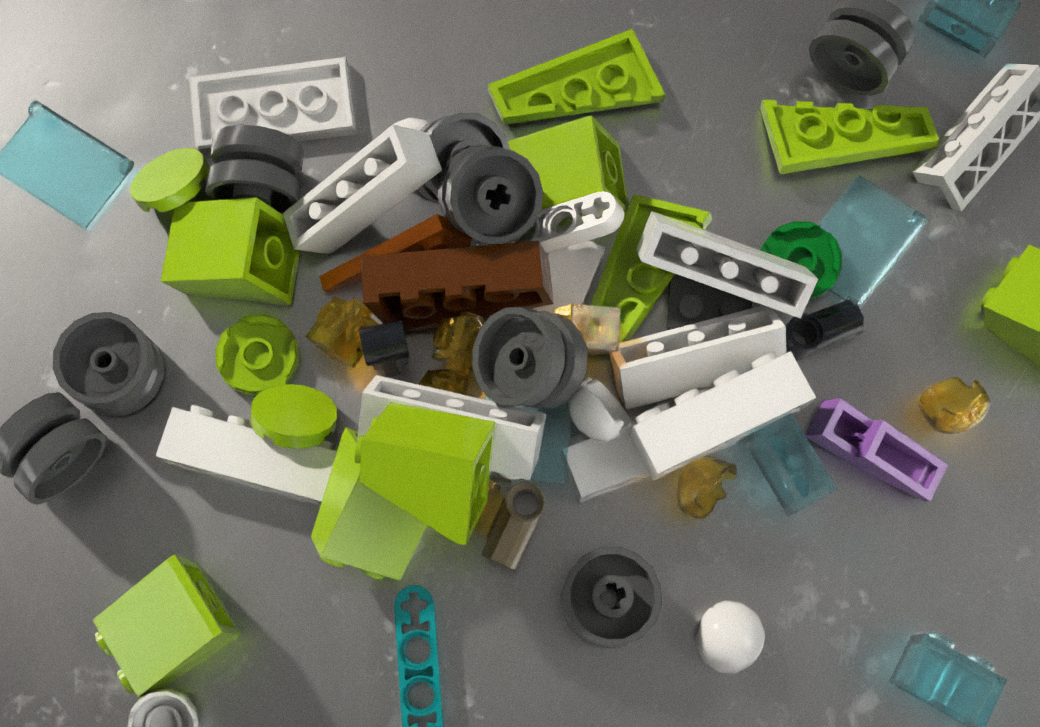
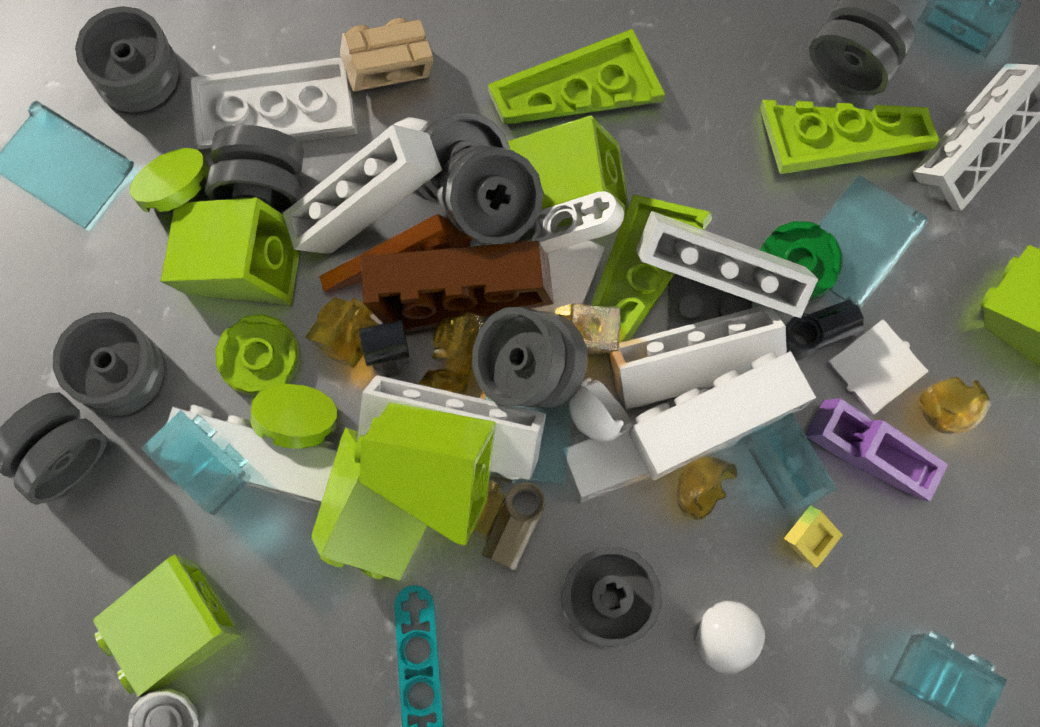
none -> dark grey wheel [75,6,180,113]
none -> clear light blue brick [141,410,252,516]
none -> tan brick [340,18,433,92]
none -> light yellow plate [784,505,843,569]
none -> white piece [827,319,929,416]

